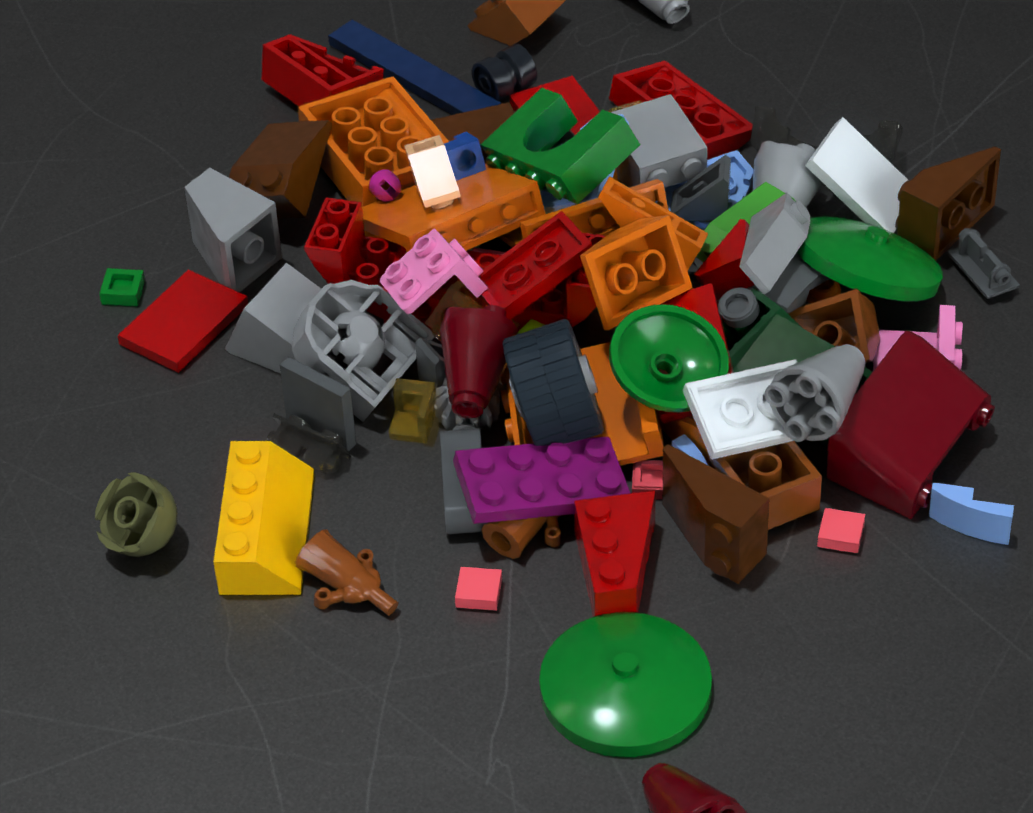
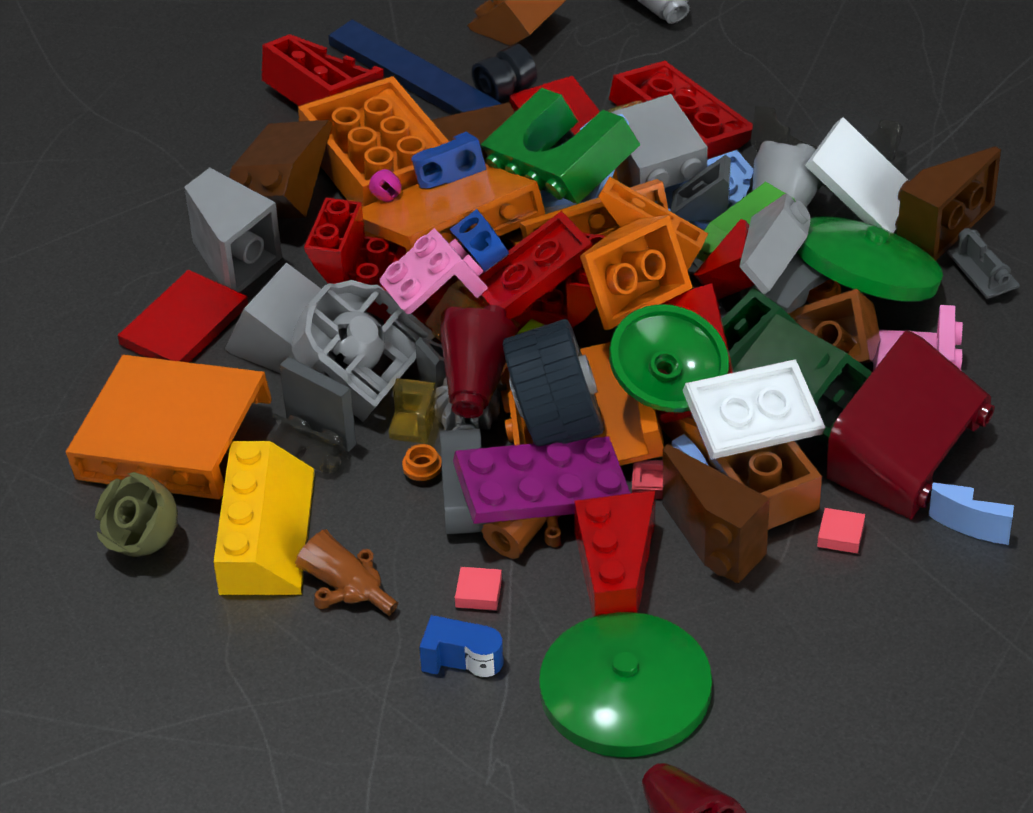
green tile [99,268,145,306] -> none
slope [404,135,461,209] -> none
dark grey tile [718,288,759,328] -> none
light grey cone [765,344,865,442] -> none
none -> orange panel [66,355,272,500]
none -> orange plate [402,444,442,481]
none -> blue leg [419,615,504,677]
none -> blue leg [450,209,510,272]

